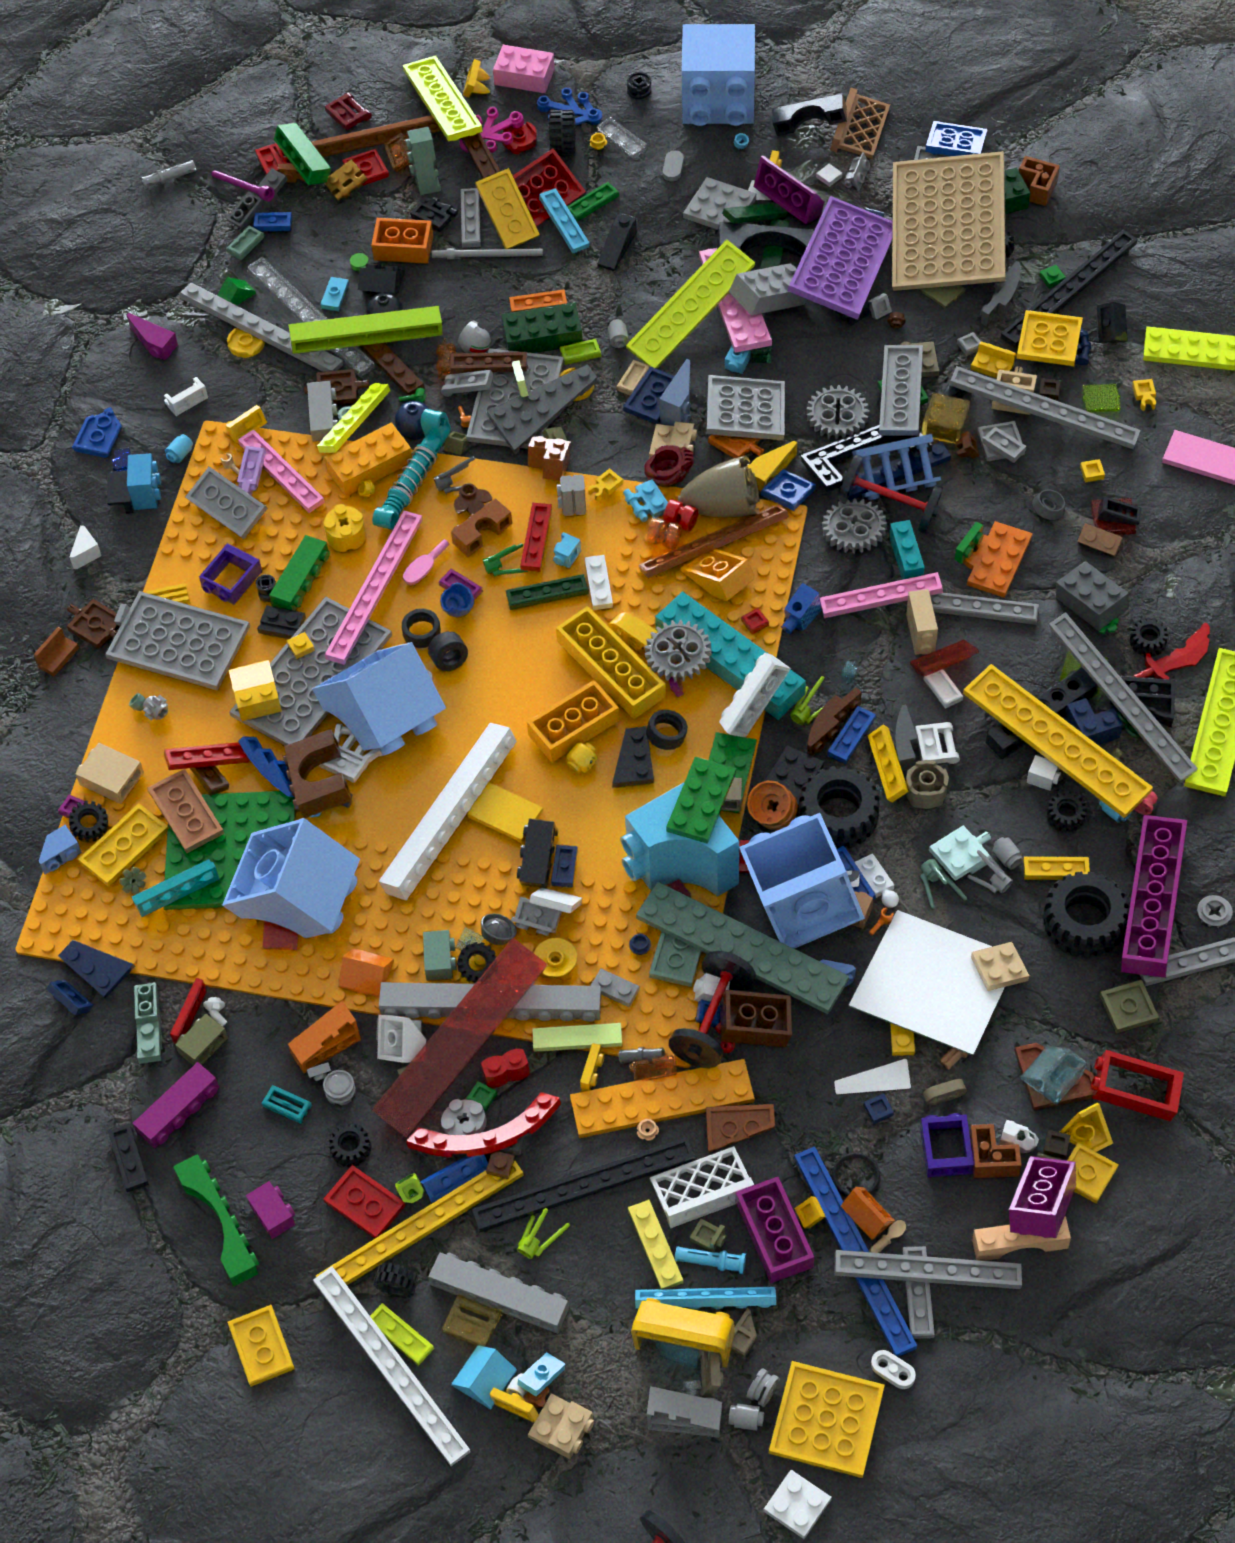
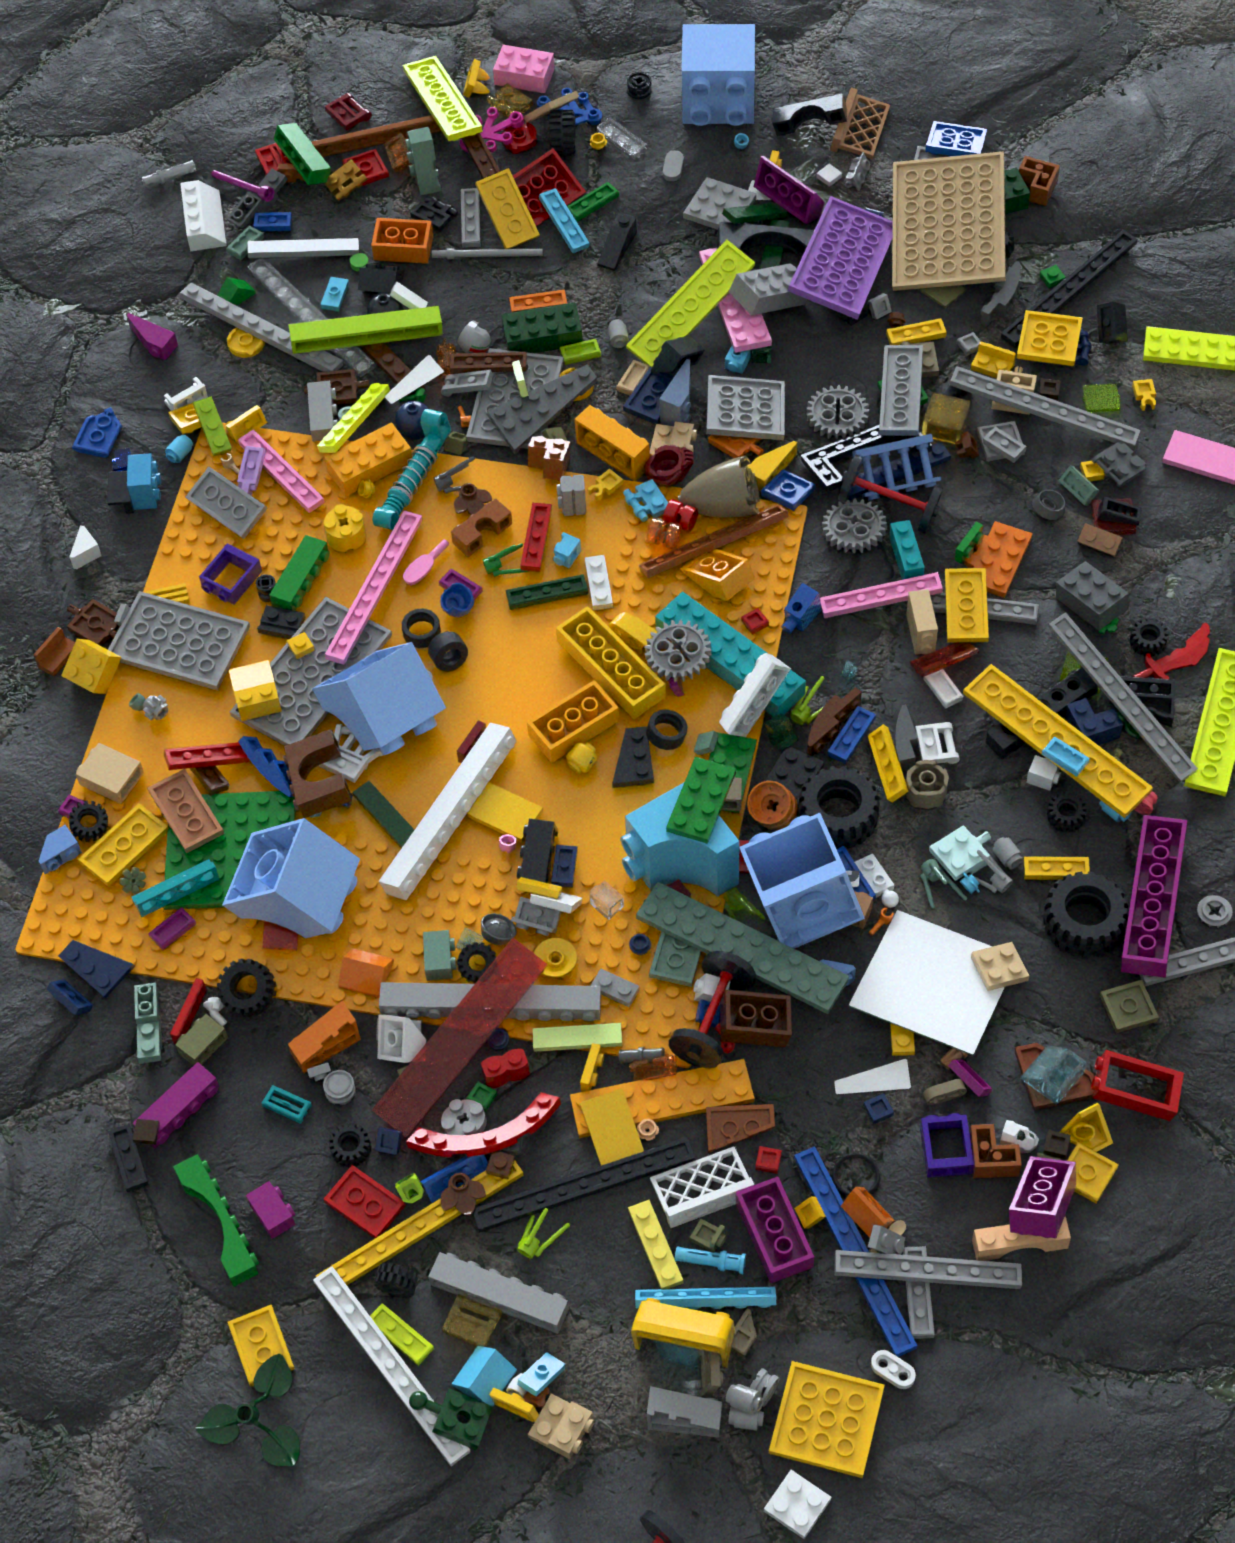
none -> yellow brick [61,639,121,694]
none -> dark brown tile [132,1119,160,1145]
none -> magenta tile [148,907,196,950]
none -> yellow plate [168,403,201,434]
none -> white slope [180,180,227,251]
none -> lime plate [193,396,232,456]
none -> dark green plant [195,1354,300,1467]
none -> black tyre [217,959,277,1016]
none -> tile [248,238,359,258]
none -> dark green tile [352,781,414,849]
none -> dark blue plate [375,1127,402,1155]
none -> white sticker [385,355,444,404]
none -> white tile [390,282,428,309]
none -> dark green plate [409,1388,493,1450]
none -> reddish brown plate [441,1173,486,1216]
none -> dark red plate [457,720,486,763]
none -> clear yellow plate [487,83,533,117]
none -> dark blue plate [487,1028,509,1050]
none -> bright pink hinge [499,835,516,853]
none -> yellow tile [516,877,562,899]
none -> tan tile [523,91,579,123]
none -> light orange brick [575,405,650,481]
none -> yellow tile [580,1088,644,1166]
none -> clear brick [590,881,624,920]
none -> black slope [650,335,705,373]
none -> sand green tile [694,731,719,755]
none -> clear neon green plant [724,888,765,920]
none -> light grey brick [726,1384,763,1415]
none -> red tile [755,1146,782,1174]
none -> clear green brick [764,713,798,750]
none -> light grey plate [868,1225,905,1255]
none -> yellow plate [886,318,947,345]
none -> yellow plate [945,568,989,643]
none -> magenta tile [948,1059,993,1097]
none -> medium azure plate [960,873,980,894]
none -> medium azure plate [1042,736,1090,776]
none -> sand green plate [1058,465,1100,506]
none -> dark grey plate [1091,442,1146,488]

